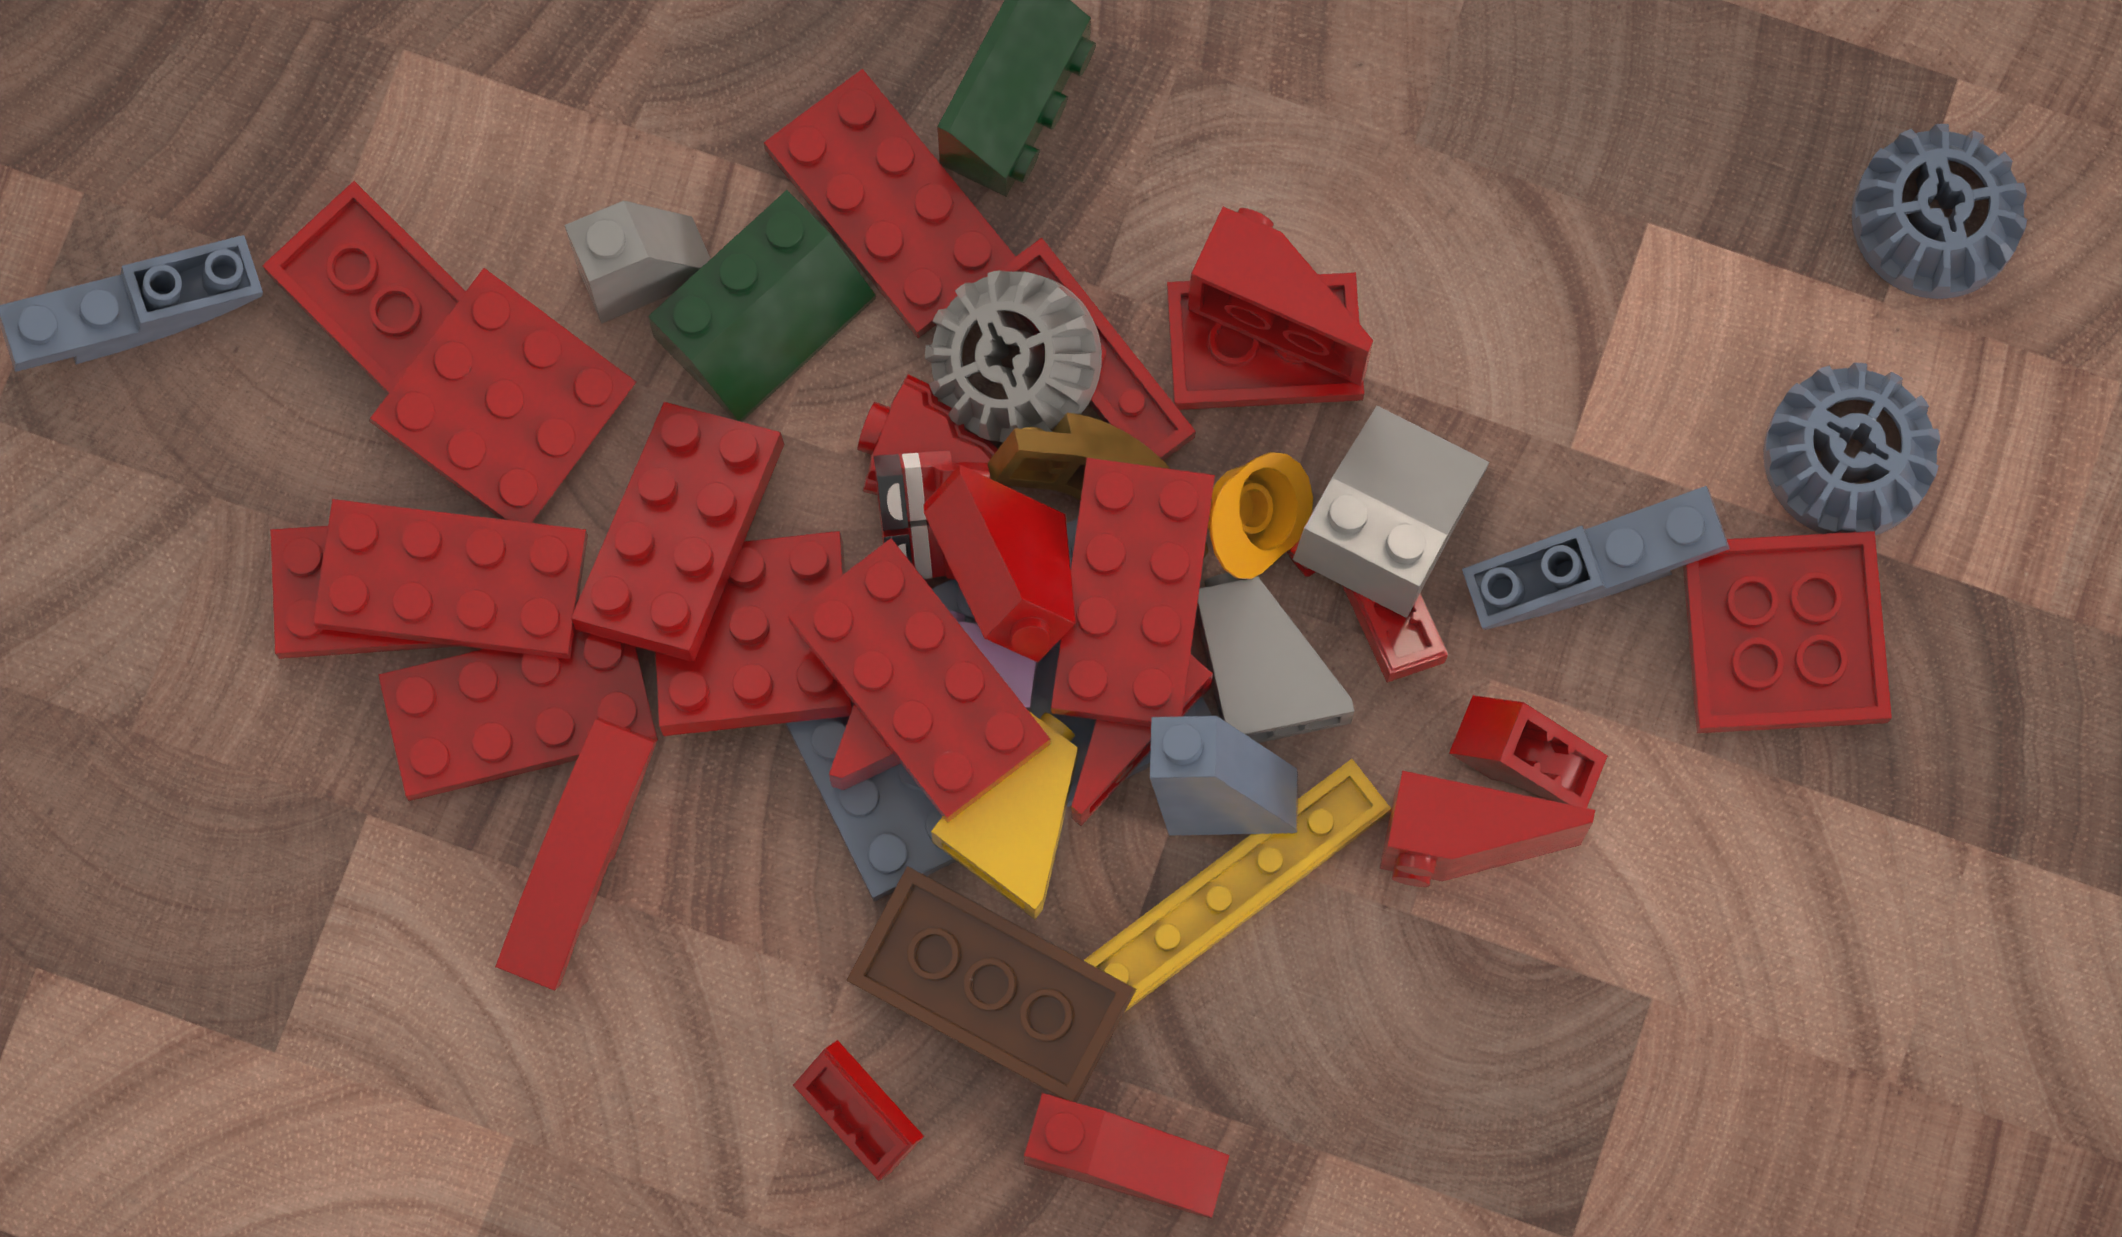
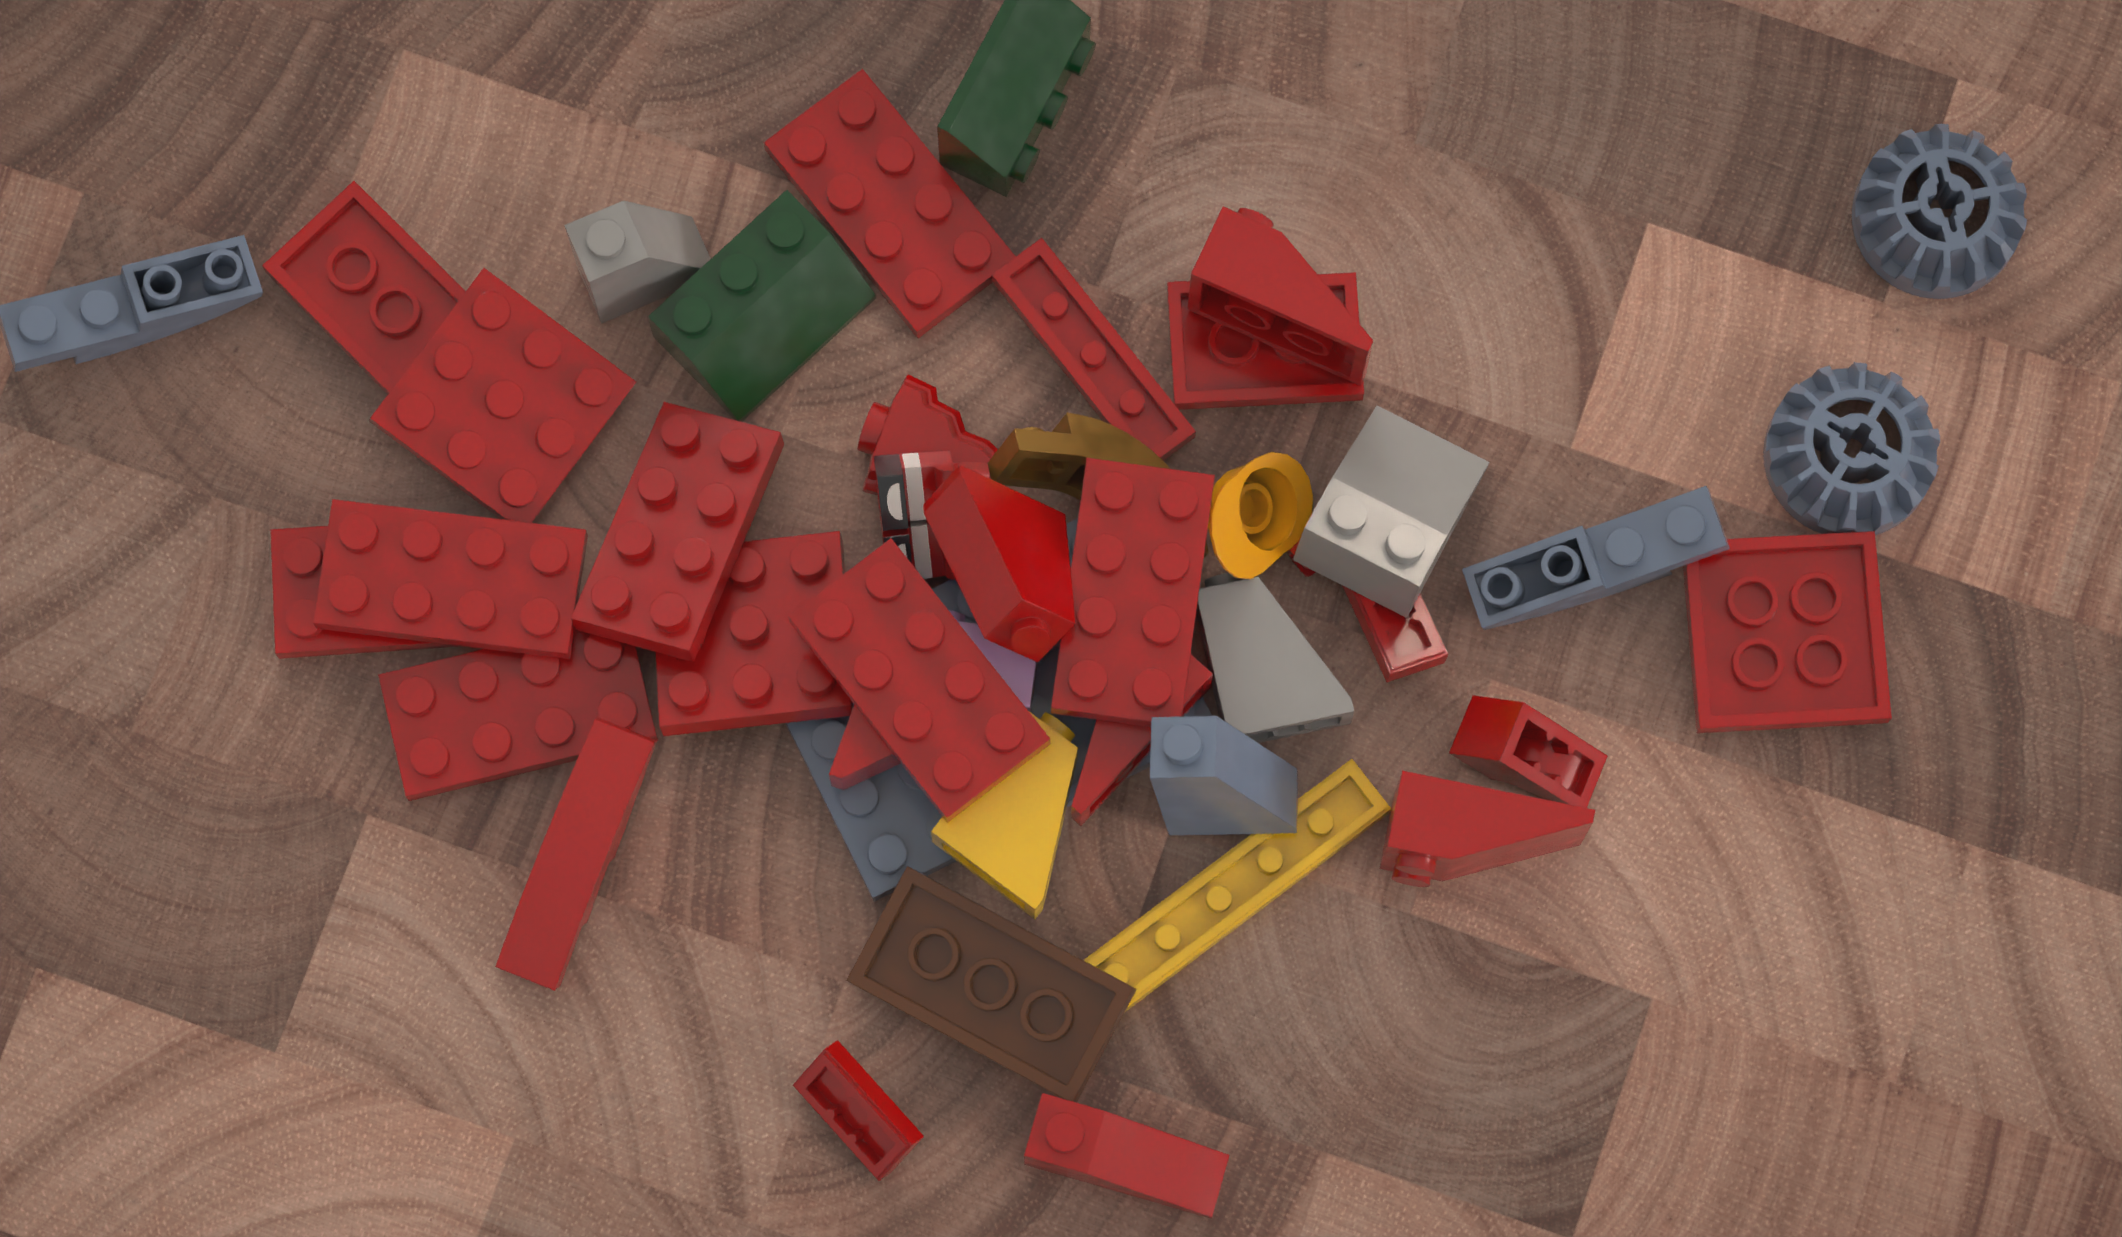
light grey gear [925,271,1102,442] -> none

